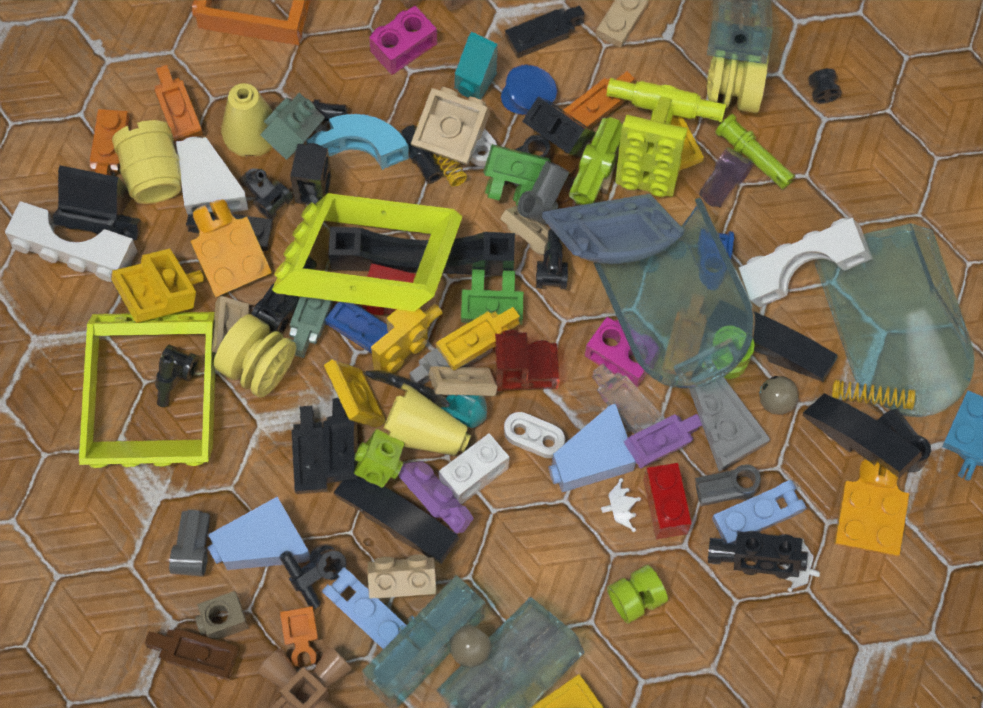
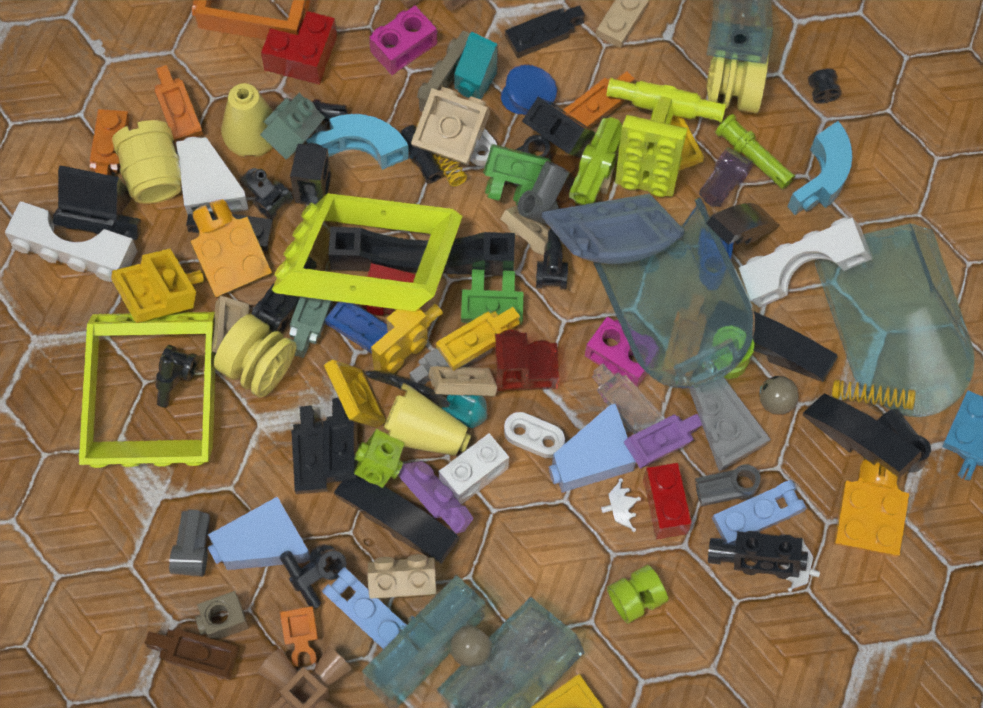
none -> red brick [261,11,337,85]
none -> dark tan plate [417,30,470,113]
none -> black slope [706,203,780,245]
none -> medium azure arch [787,121,852,215]

